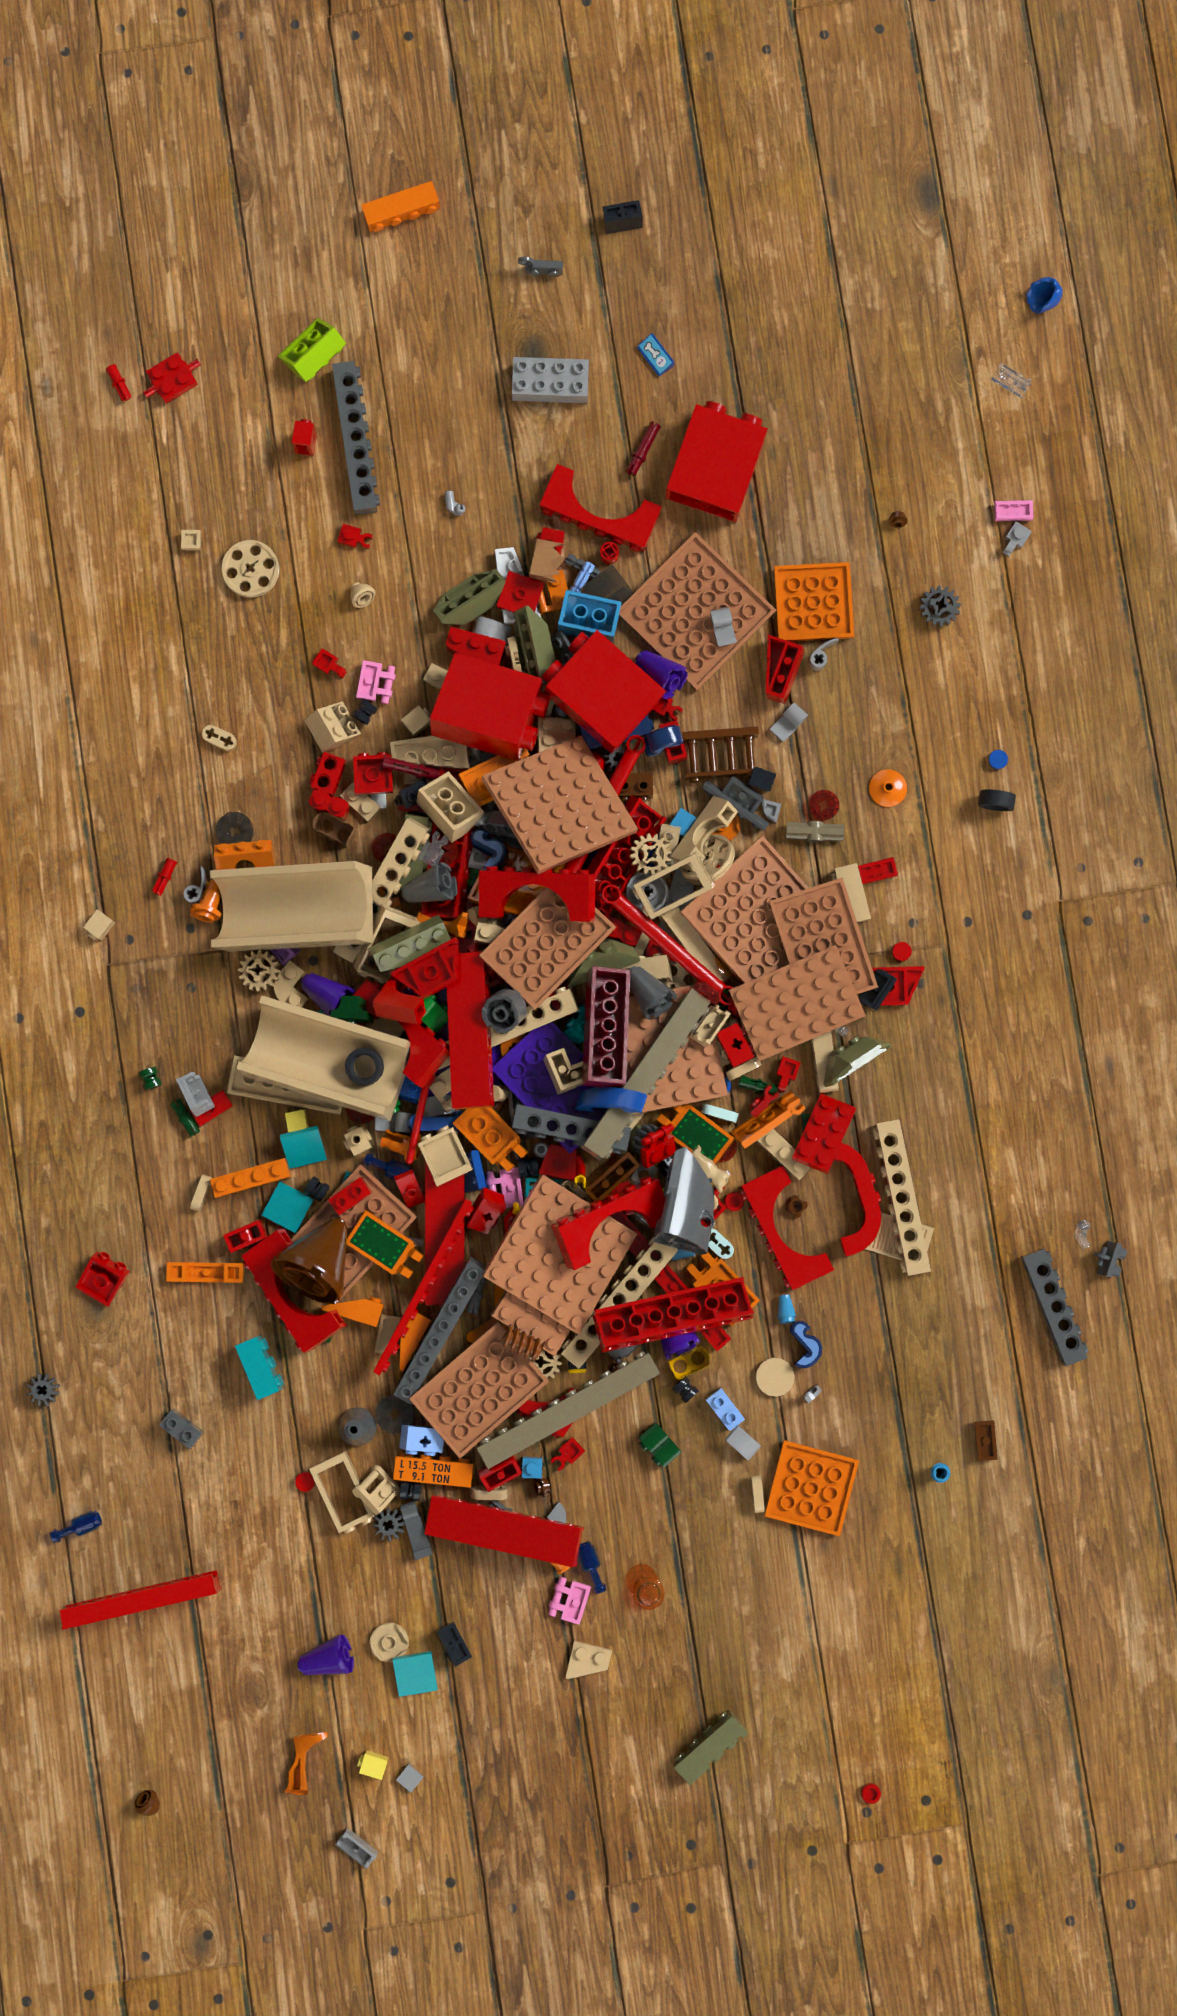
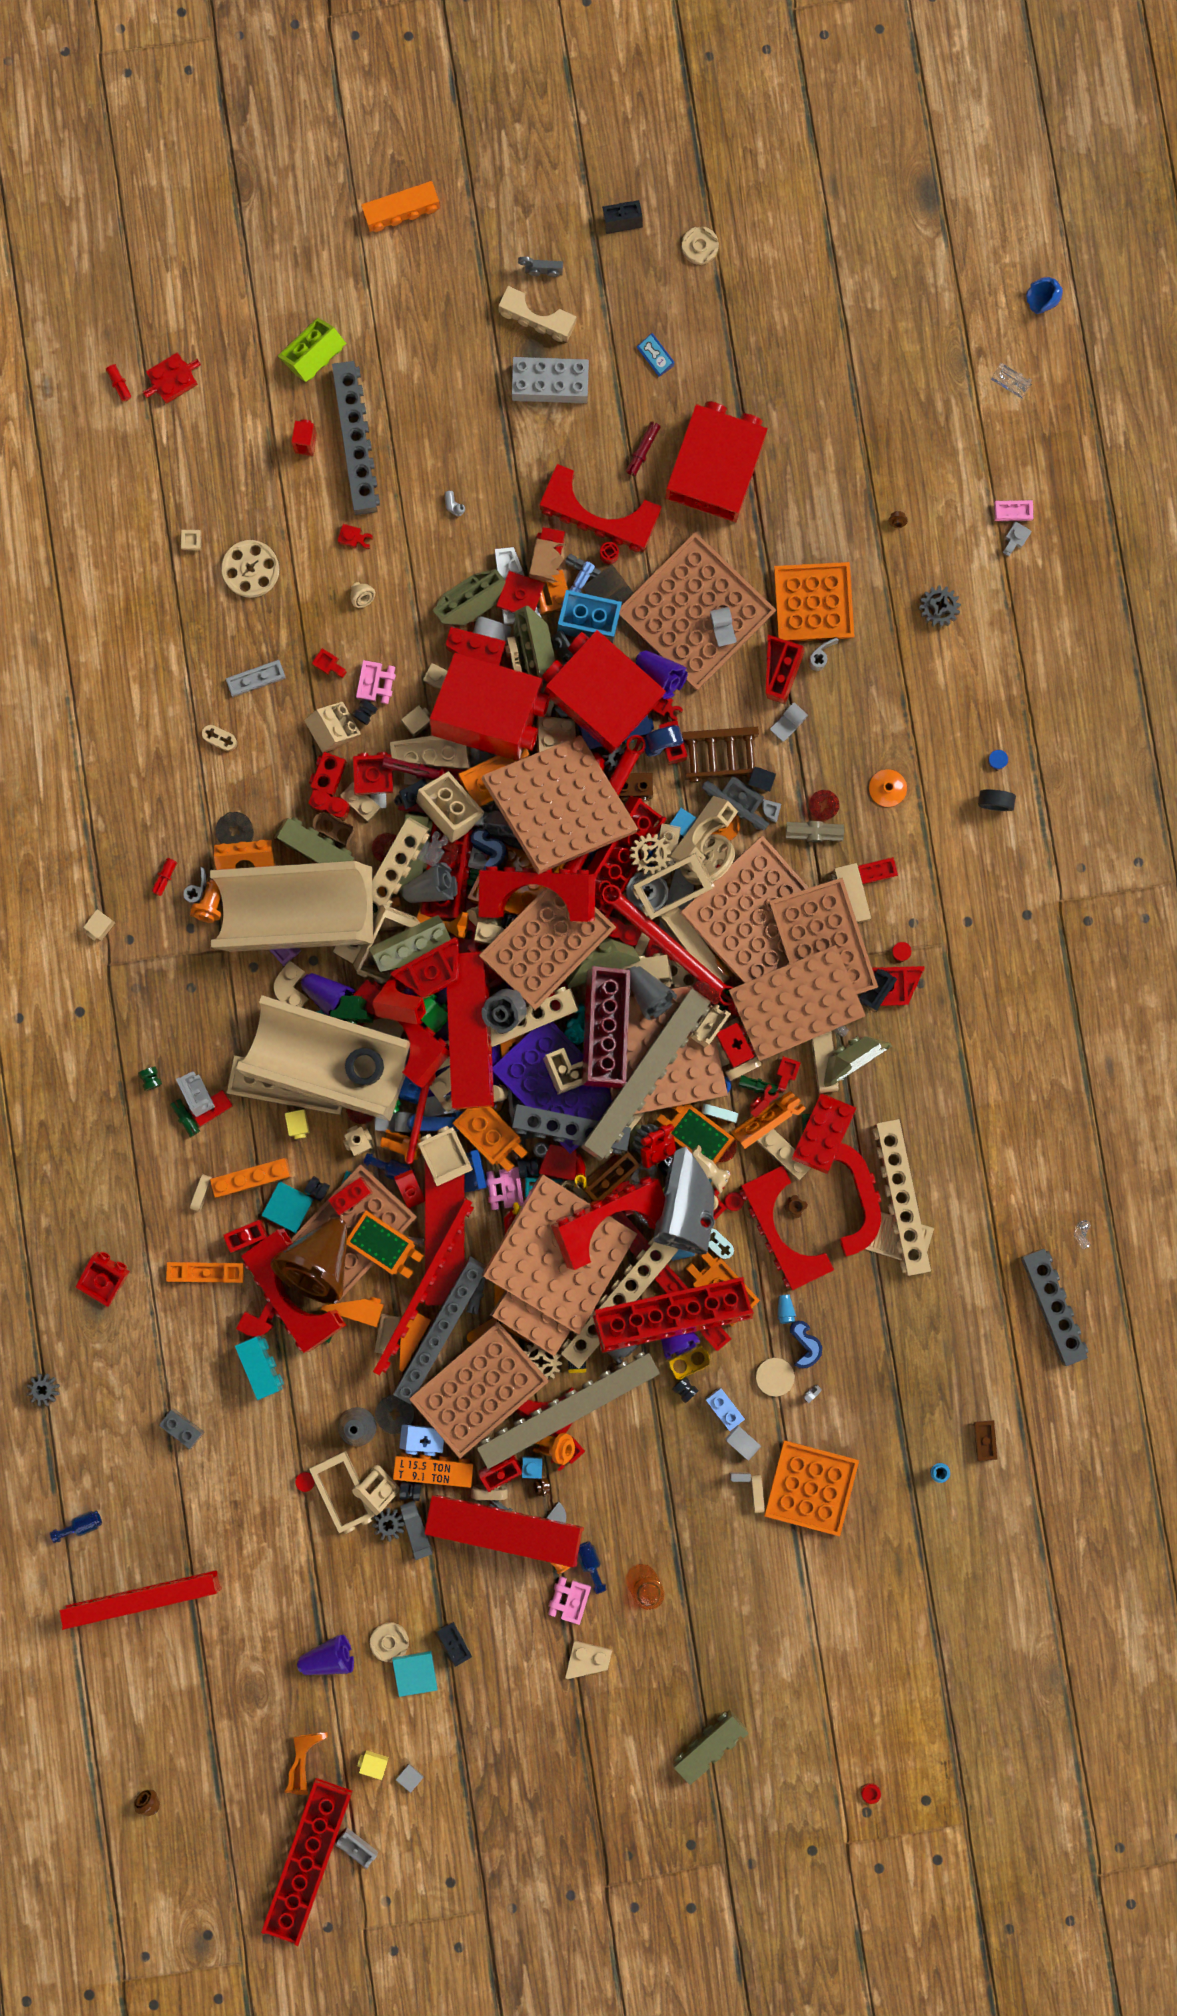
tan gear [238,950,281,992] -> none
teal tile [280,1126,327,1169] -> none
red brick [466,1187,506,1235] -> none
dark orange piece [501,1324,545,1362] -> none
blue slope [575,1087,647,1113] -> none
dark green brick [638,1422,682,1467] -> none
dark grey hips [1093,1241,1127,1277] -> none
none -> light grey tile [226,660,286,697]
none -> red brick [236,1301,275,1337]
none -> red tile [261,1778,353,1946]
none -> olive wedge [273,817,354,863]
none -> tan arch [499,286,576,342]
none -> orange piece [533,1433,575,1465]
none -> tan tile [682,227,719,265]
none -> light grey tile [730,1472,751,1482]

